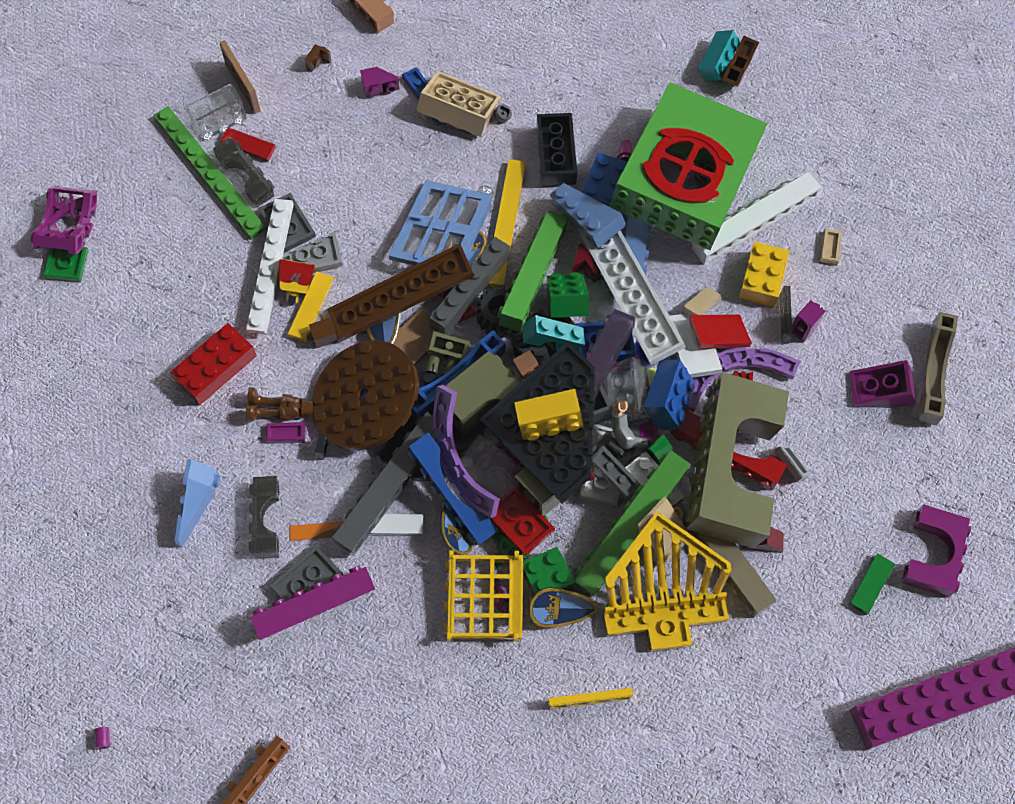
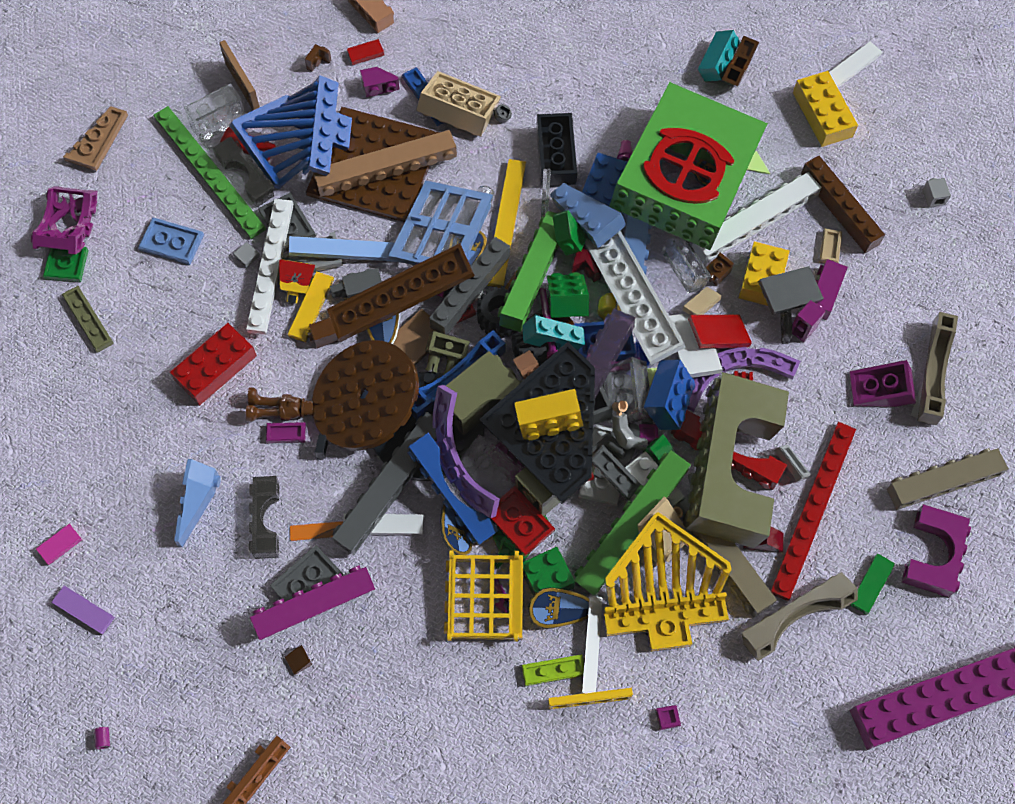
none -> dark pink tile [36,523,82,565]
none -> medium lavender tile [51,585,115,635]
none -> olive tile [61,285,114,353]
none -> medium nougat wing [63,106,128,171]
none -> medium blue tile [138,217,204,265]
none -> blue plate [230,75,352,189]
none -> light grey tile [233,242,260,268]
none -> reddish brown slope [285,644,313,675]
none -> light blue tile [289,236,397,262]
none -> reddish brown plate [306,107,440,223]
none -> medium nougat brick [313,130,457,197]
none -> dark grey hinge [330,268,382,299]
none -> red tile [346,39,385,65]
none -> lime tile [521,654,584,687]
none -> magenta bar [539,287,558,359]
none -> clear tile [541,169,551,217]
none -> green slope [553,210,587,256]
none -> white sticker [582,594,603,693]
none -> yellow head [597,293,622,321]
none -> magenta tile [655,705,681,731]
none -> clear brick [661,236,711,293]
none -> reddish brown brick [703,252,734,286]
none -> dark tan arch [742,572,858,661]
none -> yellowish green piece [747,151,770,174]
none -> dark grey tile [758,266,824,315]
none -> red plate [771,421,856,601]
none -> yellow brick [792,71,858,147]
none -> reddish brown brick [801,155,885,254]
none -> magenta brick [815,259,848,320]
none -> white tile [829,41,882,88]
none -> dark tan brick [886,448,1009,510]
none -> light grey brick [922,178,951,208]

